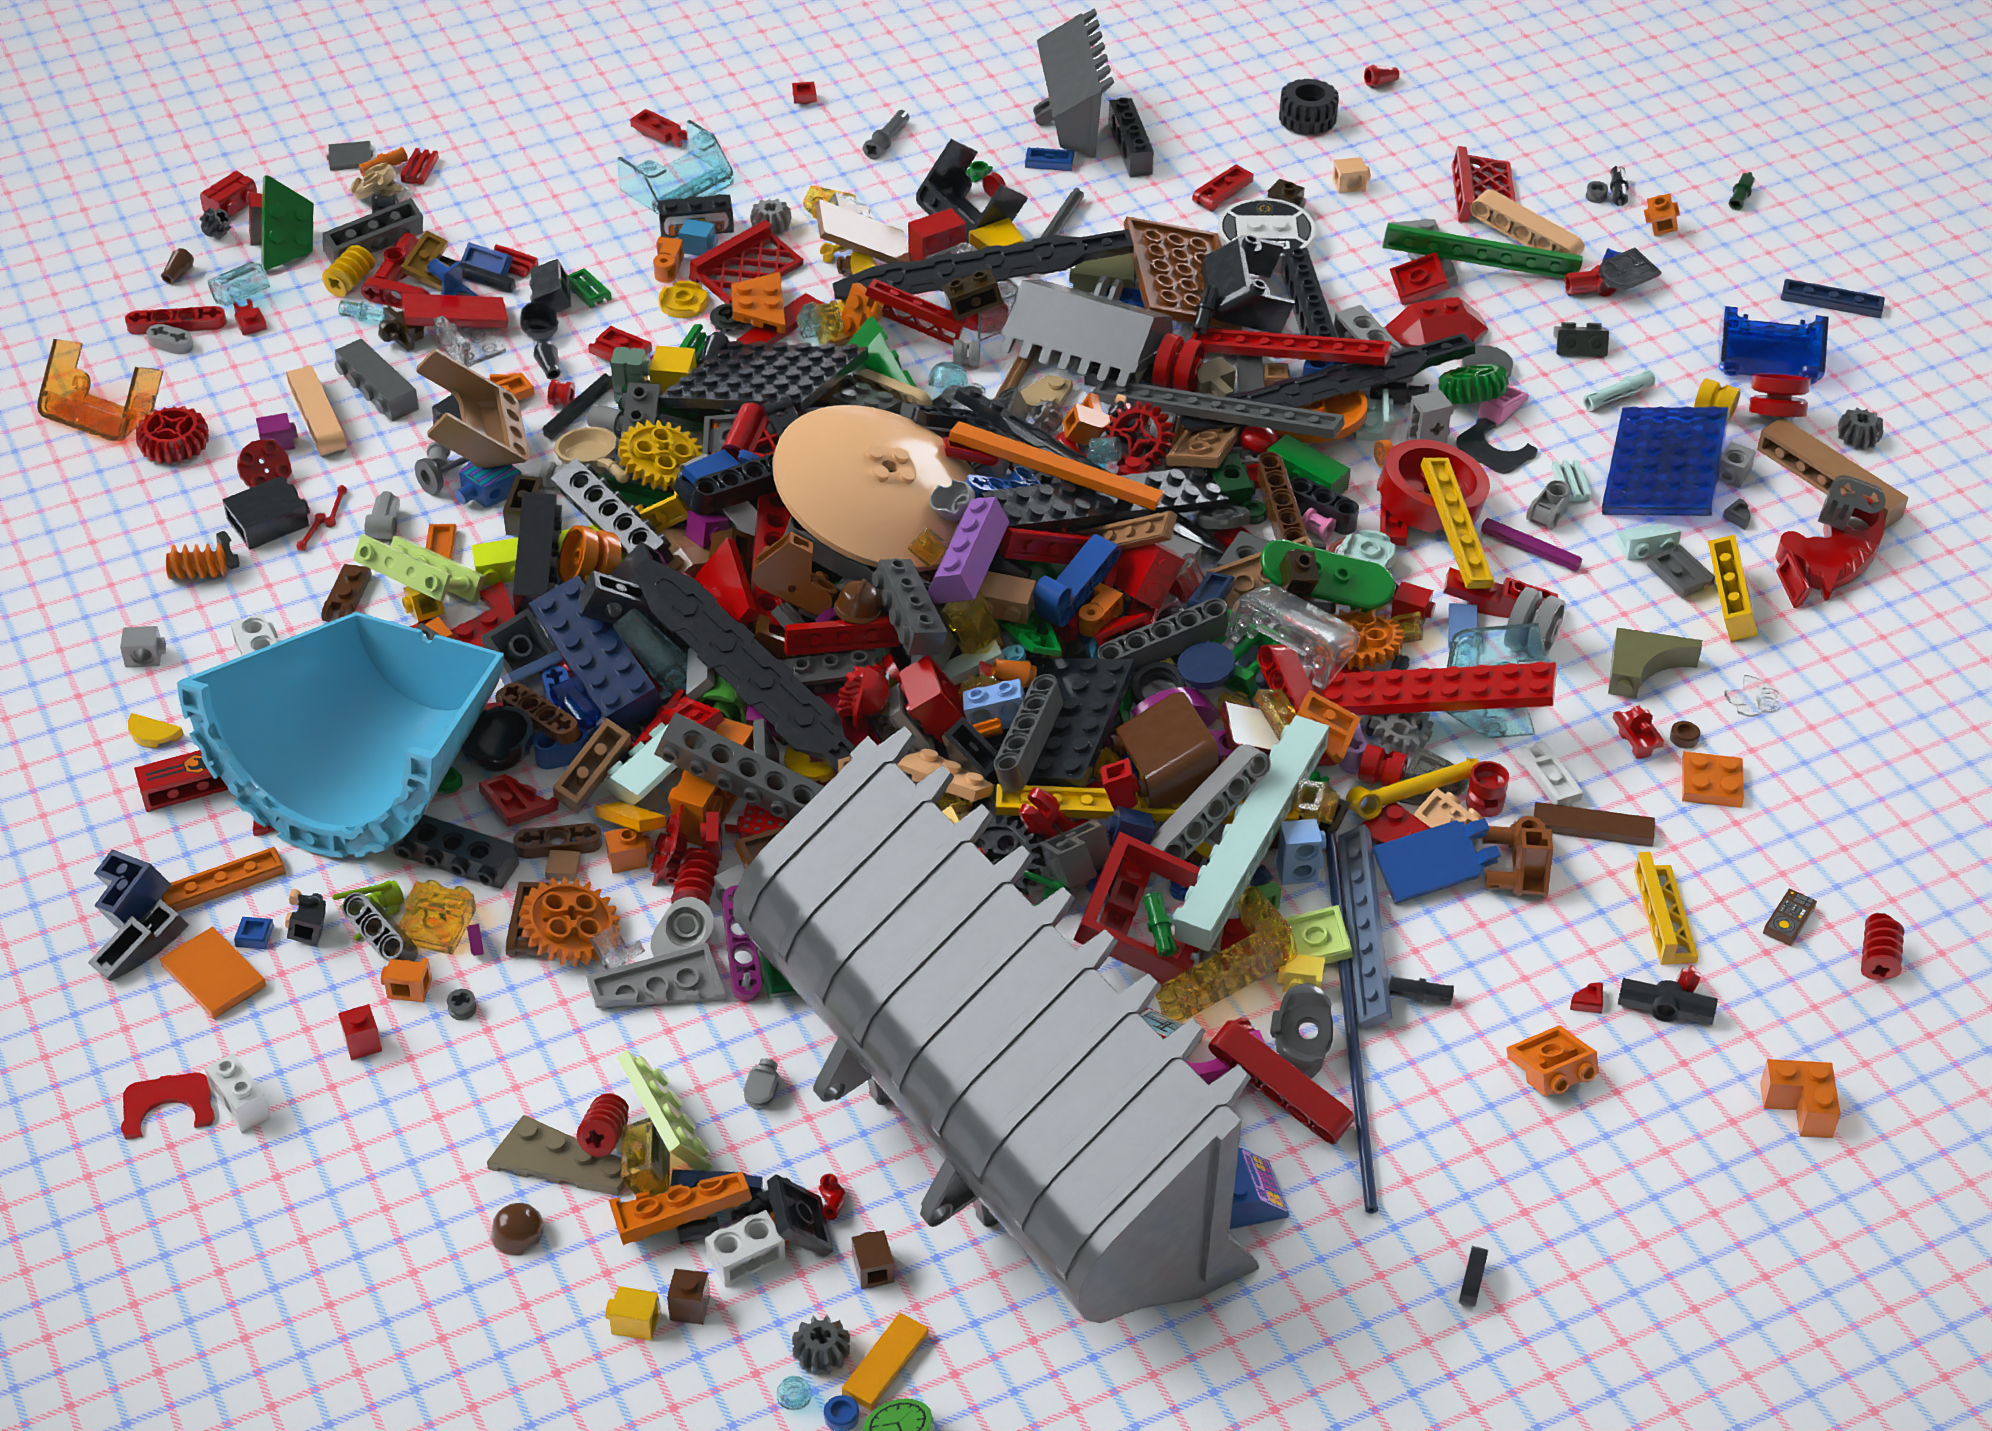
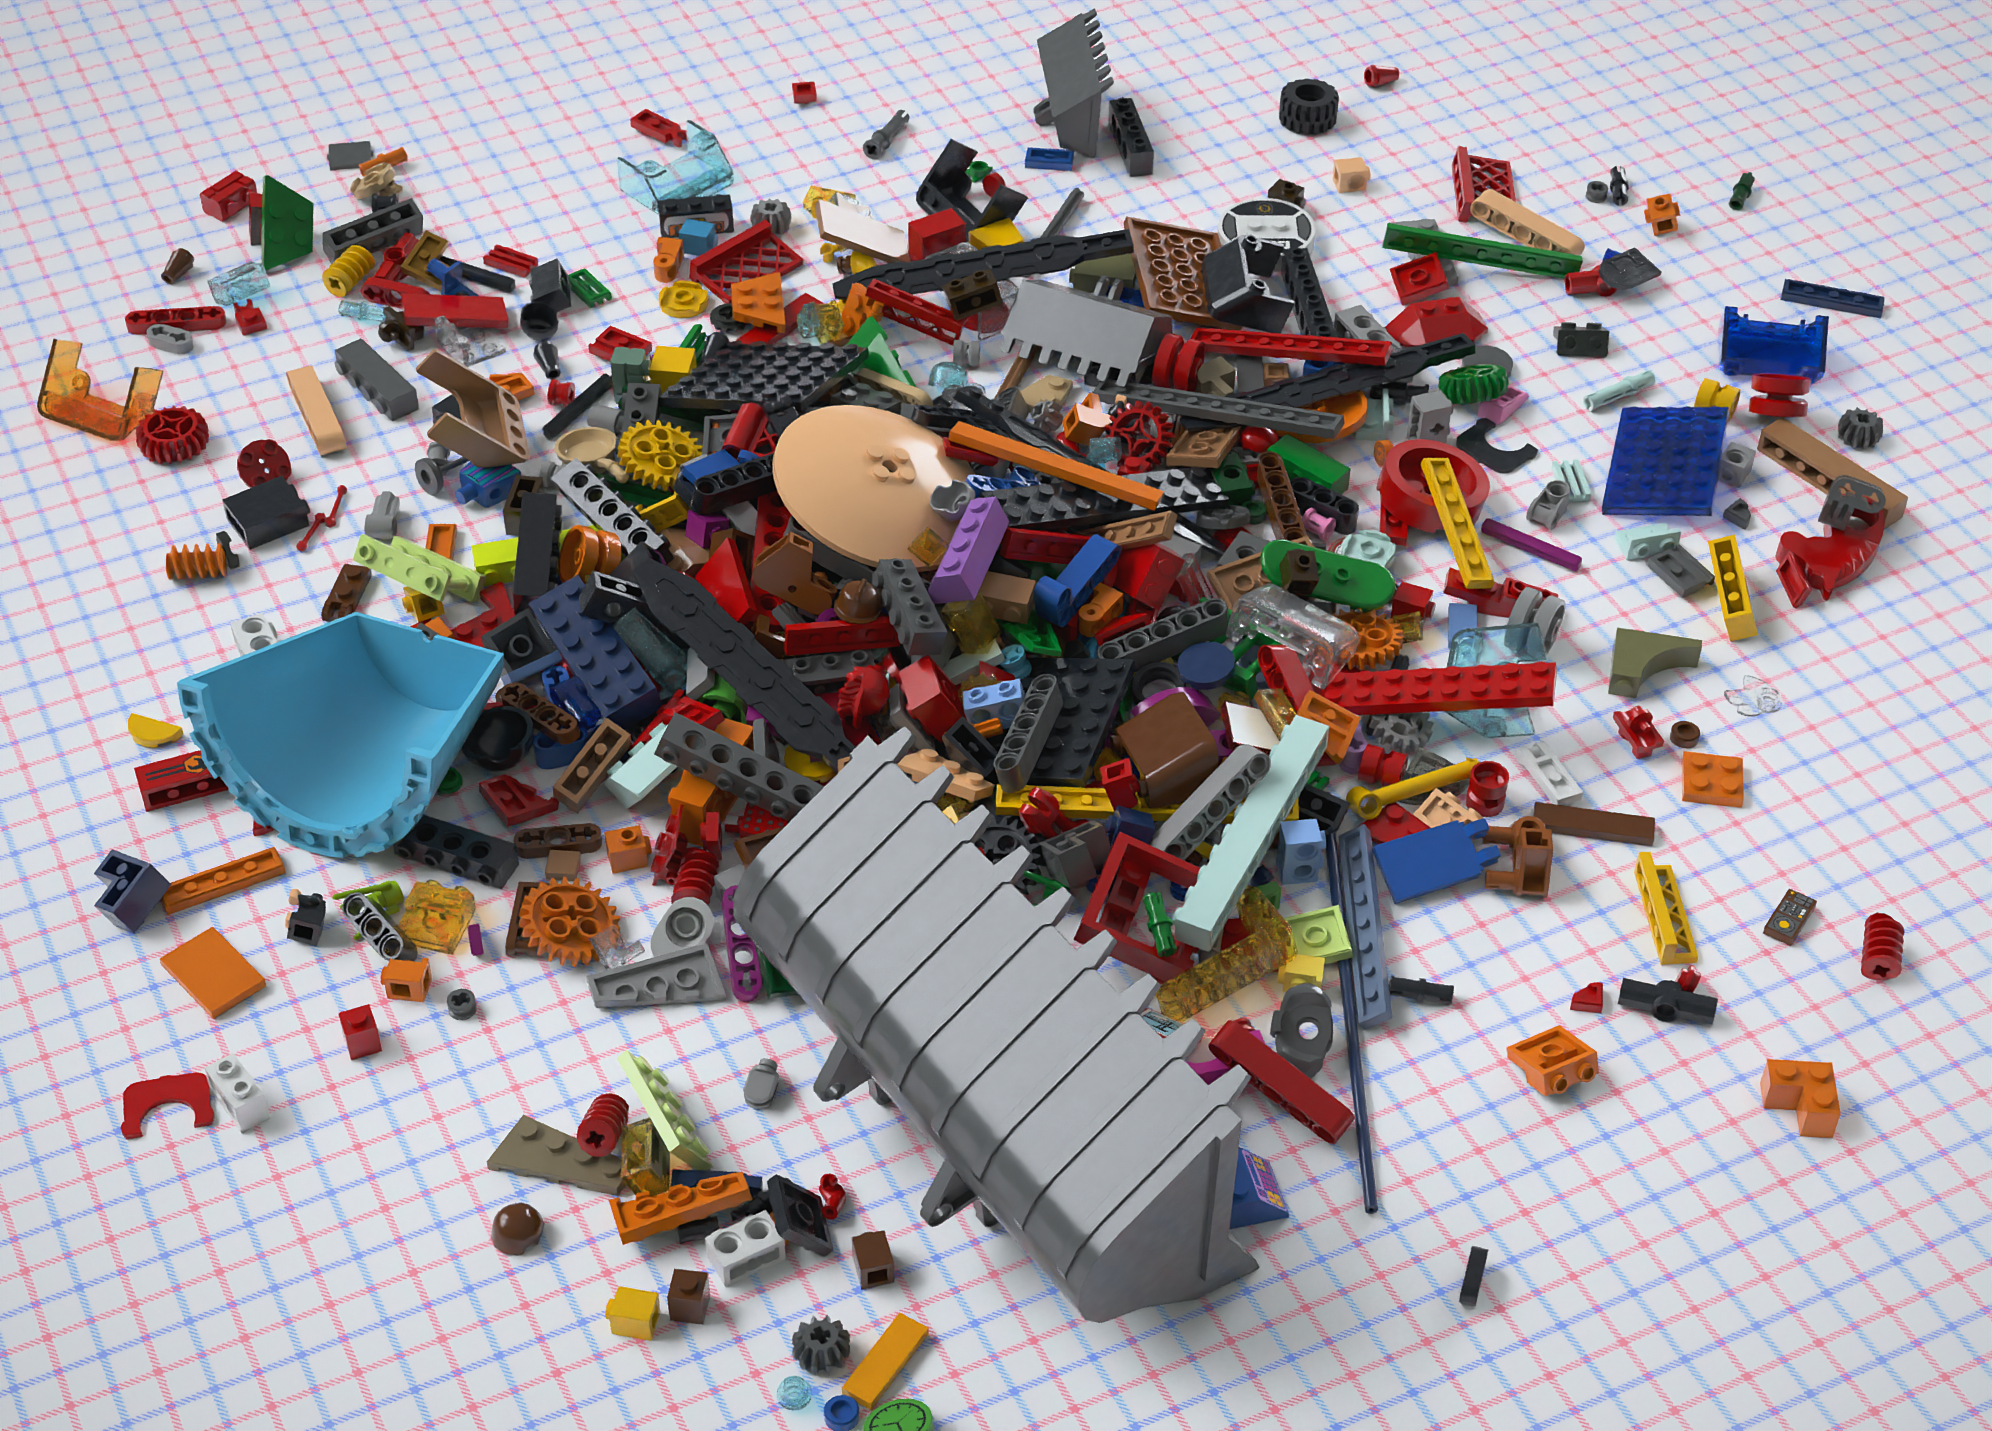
black slope [88,898,189,981] -> none
light grey brick [120,626,166,668] -> none
black gear [199,207,232,239] -> none
blue tile [234,916,274,949] -> none
magenta brick [255,412,298,451] -> none
red tile [400,148,439,185] -> none
blue tile [461,241,513,276] -> none
light orange tile [594,801,666,832] -> none
orange cone [991,659,1037,689] -> none
dark blue tile [1187,571,1235,609] -> none
black axle [1191,285,1219,335] -> none
red plate [1192,164,1254,212] -> none
clear yellow brick [1291,779,1340,825] -> none

